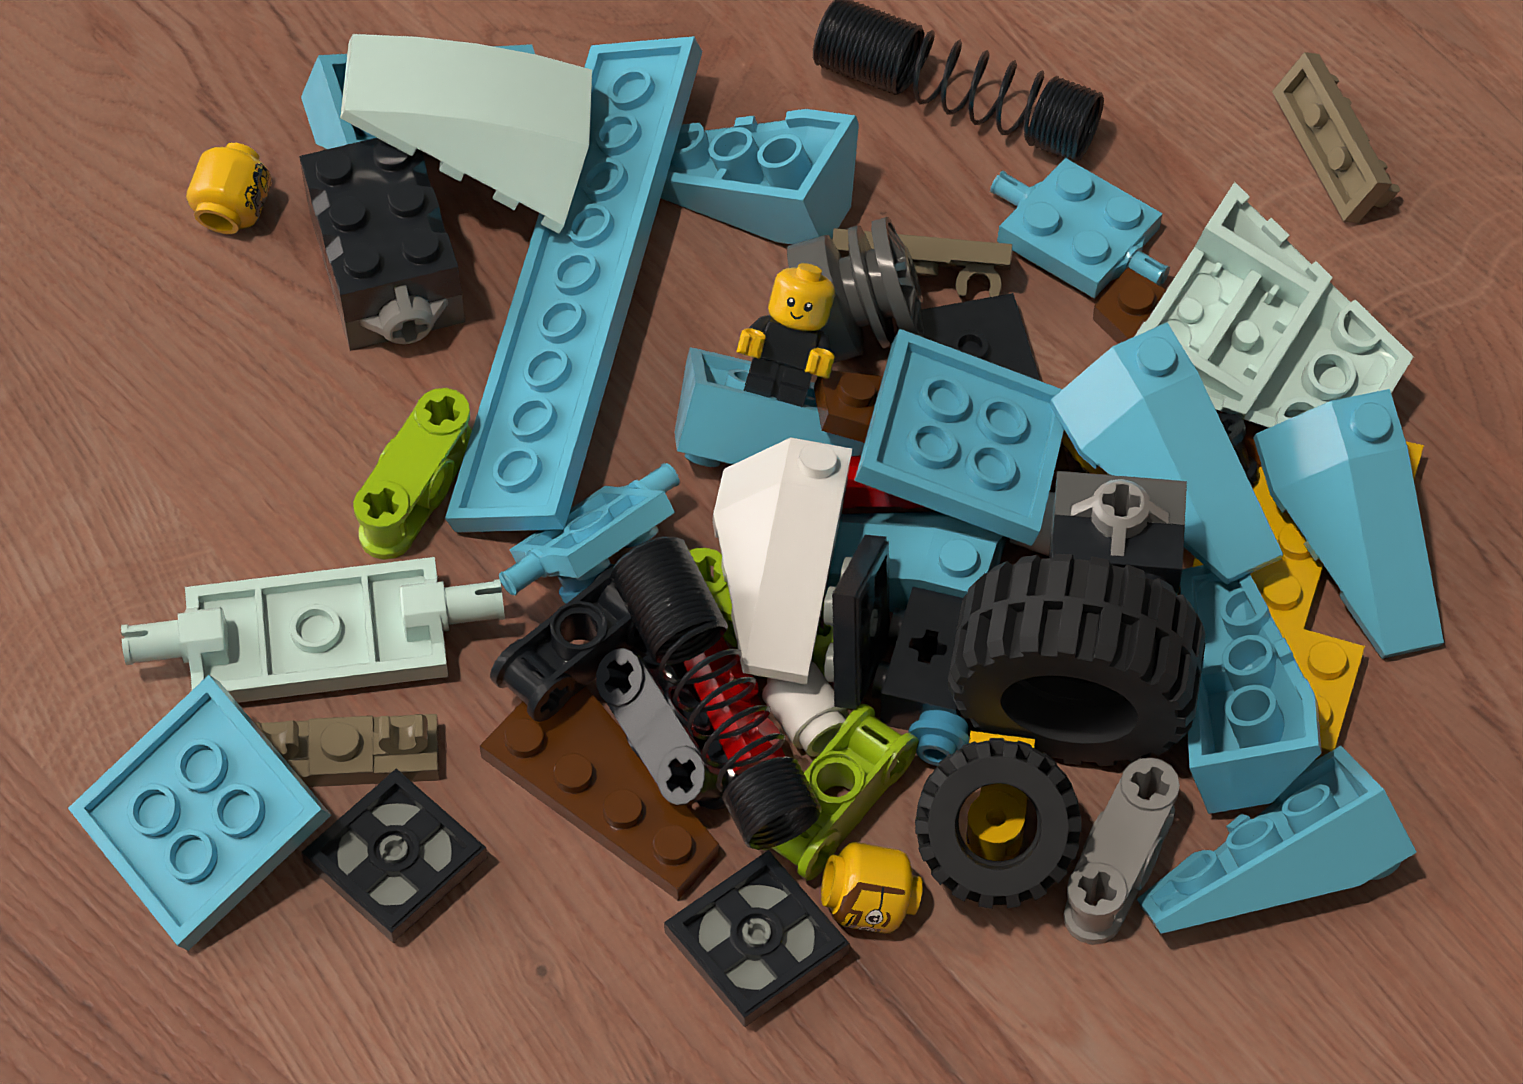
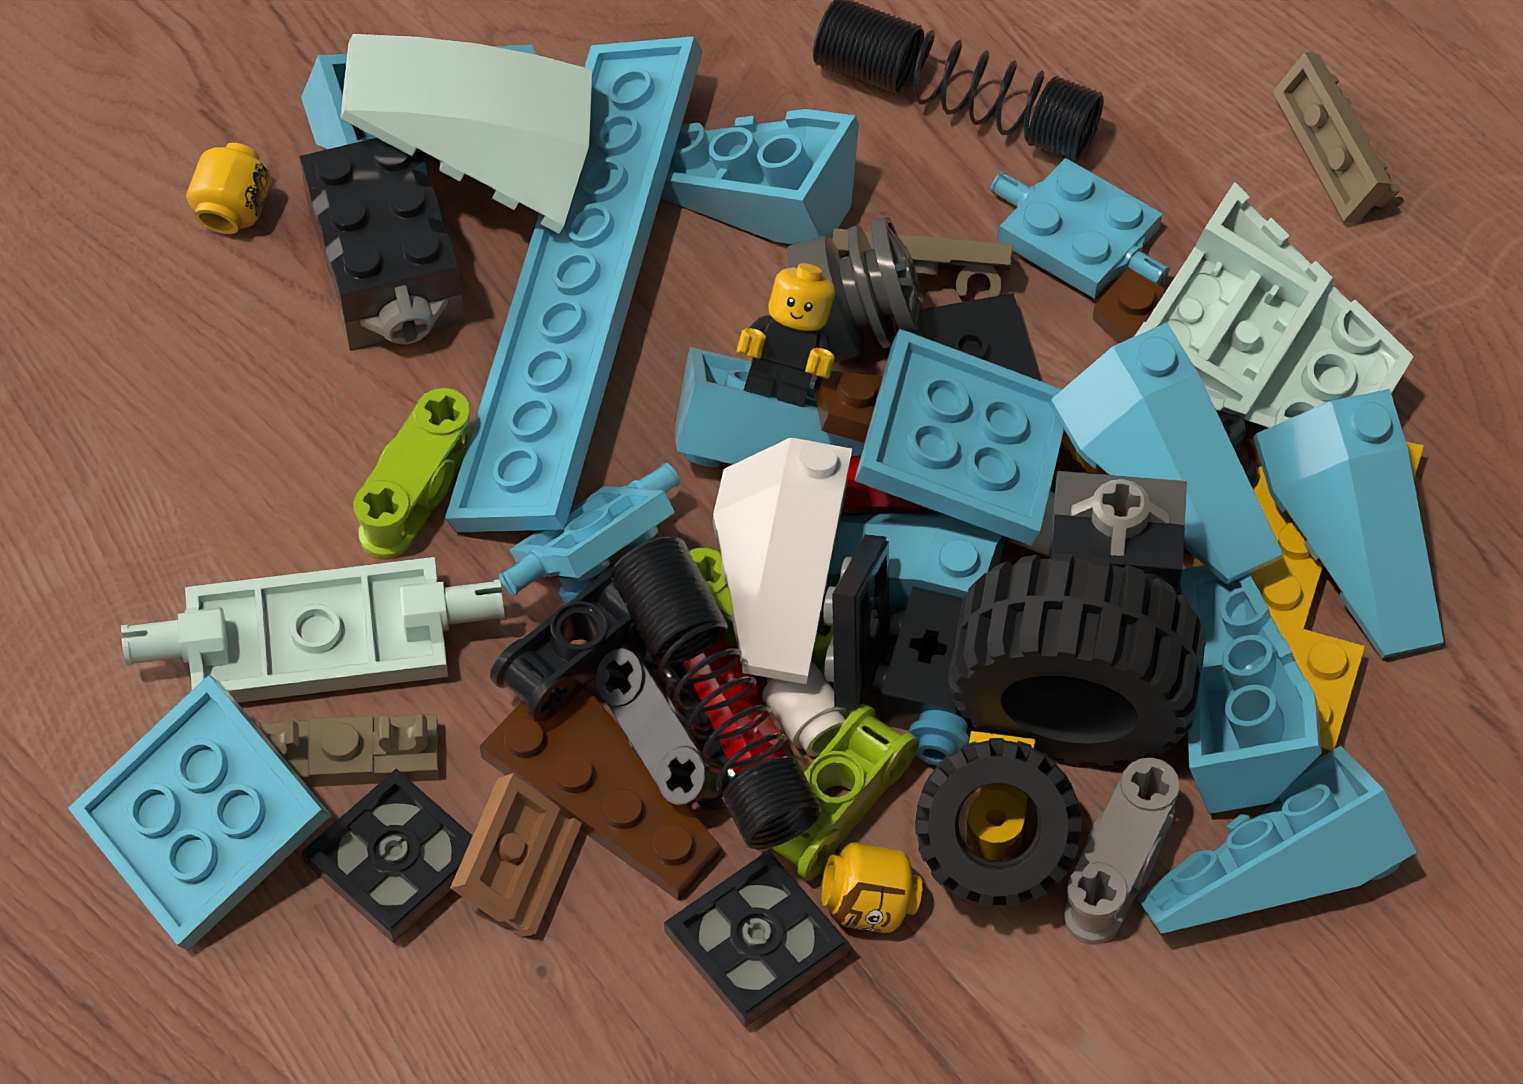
none -> medium nougat plate [450,773,582,937]

